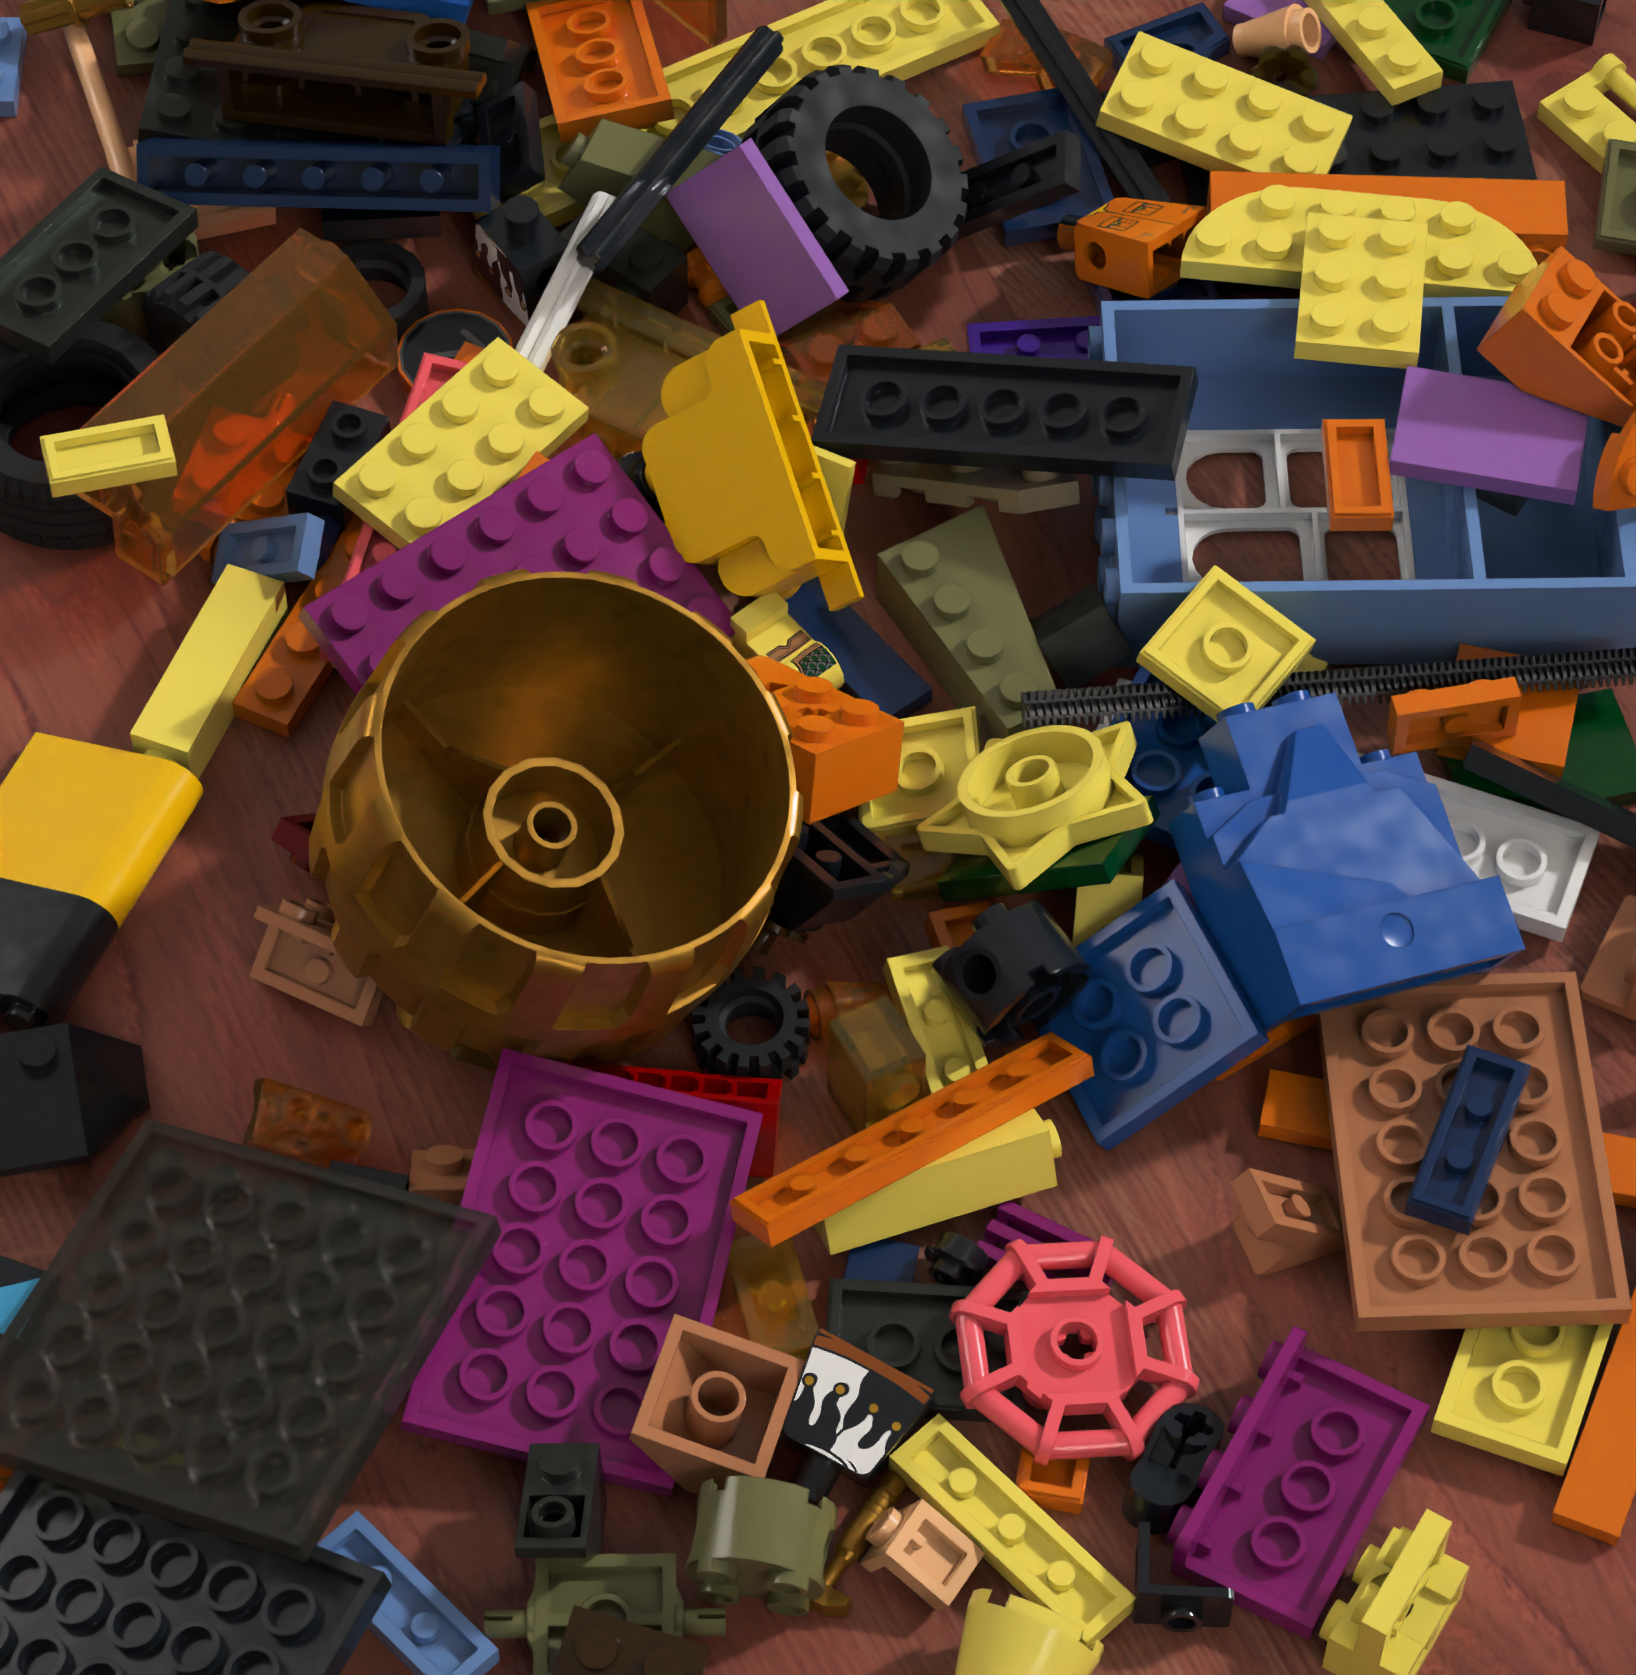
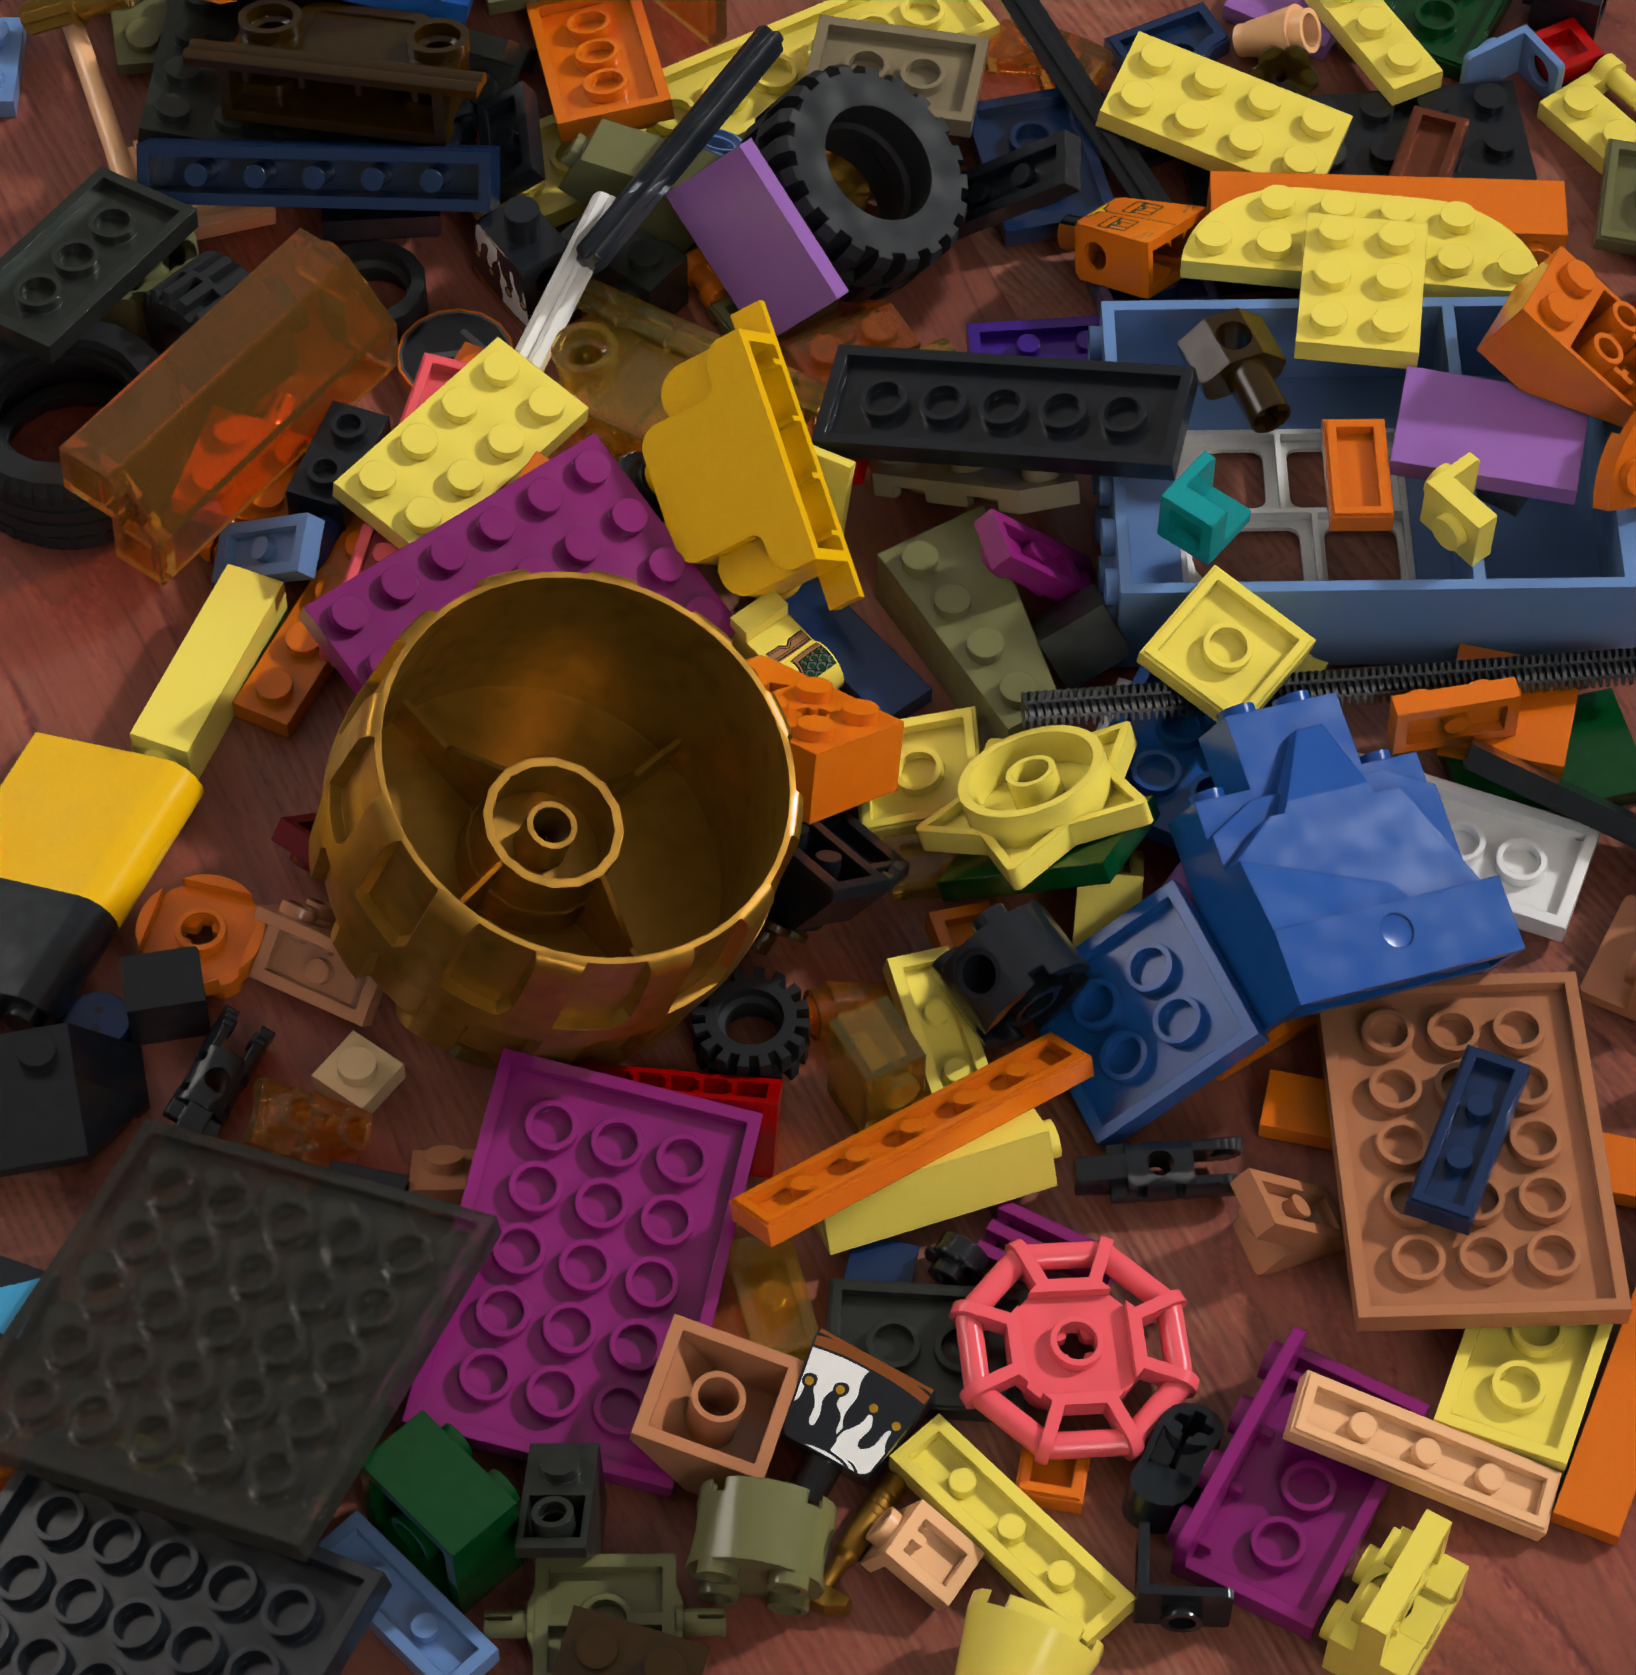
light yellow tile [39,414,177,498] -> none
none -> dark blue tile [64,992,132,1042]
none -> black panel [119,946,211,1045]
none -> orange plate [135,874,267,999]
none -> black hinge [158,1005,276,1167]
none -> tan plate [311,1030,406,1122]
none -> dark green brick [358,1410,524,1615]
none -> dark tan plate [805,15,989,138]
none -> magenta plate [973,508,1104,603]
none -> black hinge [1072,1136,1243,1204]
none -> teal panel [1157,451,1251,565]
none -> dark brown piece [1177,308,1291,433]
none -> light nougat tile [1282,1370,1562,1542]
none -> copper tile [1389,105,1470,178]
none -> light yellow bracket [1419,452,1498,567]
none -> medium blue bracket [1459,24,1565,99]
none -> red plate [1534,17,1604,85]

